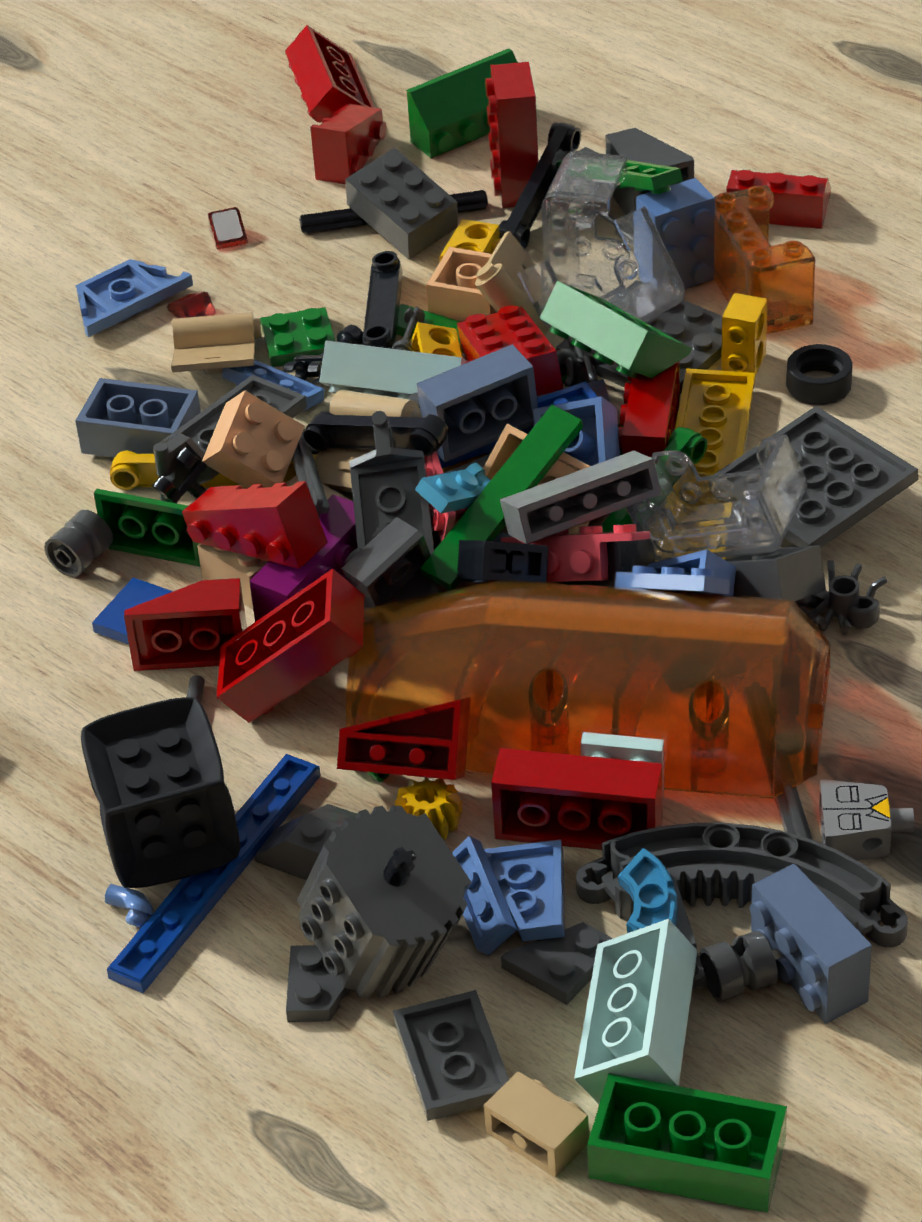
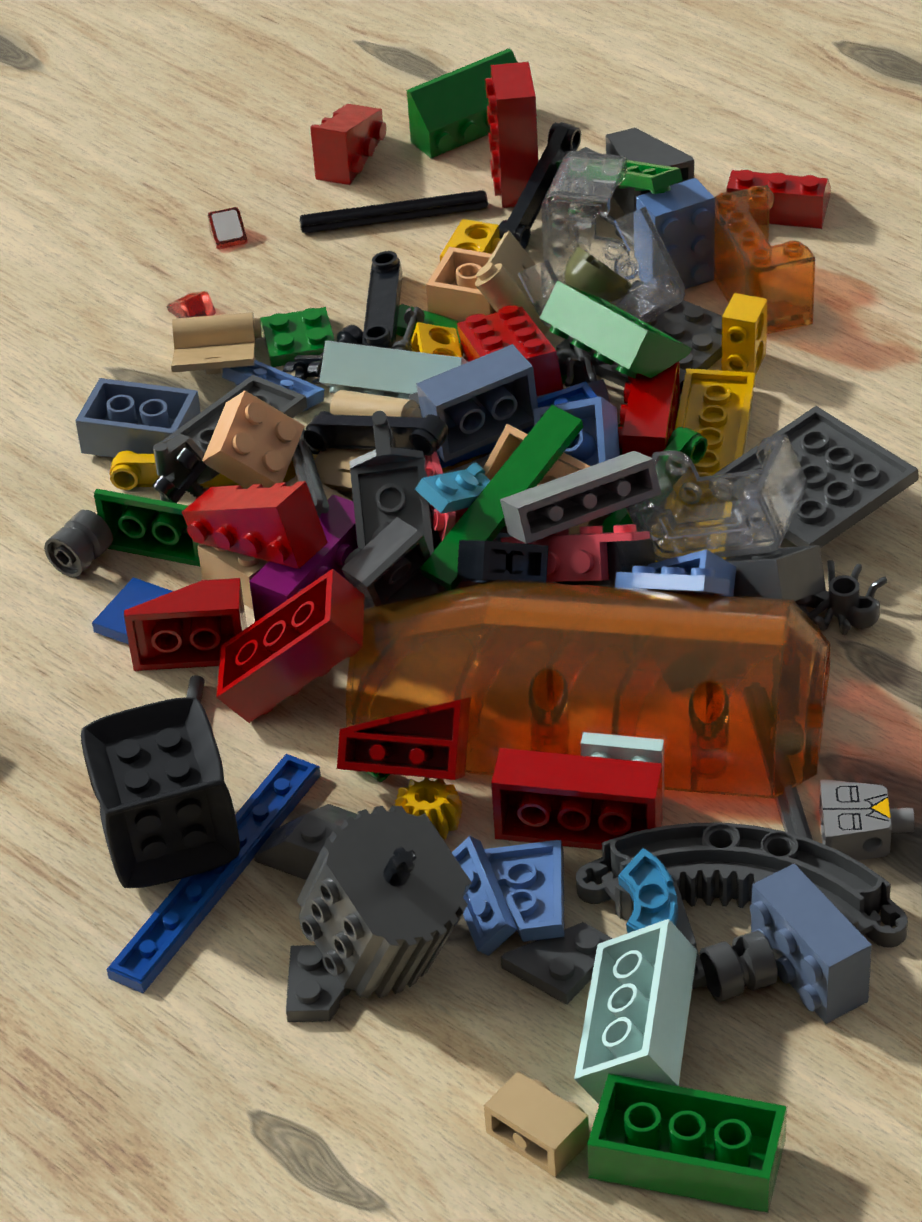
medium blue wing [76,259,193,337] -> none
medium blue arm [105,884,153,928] -> none
red slope [285,25,375,123] -> none
dark grey brick [345,147,458,260] -> none
dark grey plate [393,990,509,1121] -> none
black tyre [786,344,853,405] -> none
none -> olive cylinder [564,246,633,305]

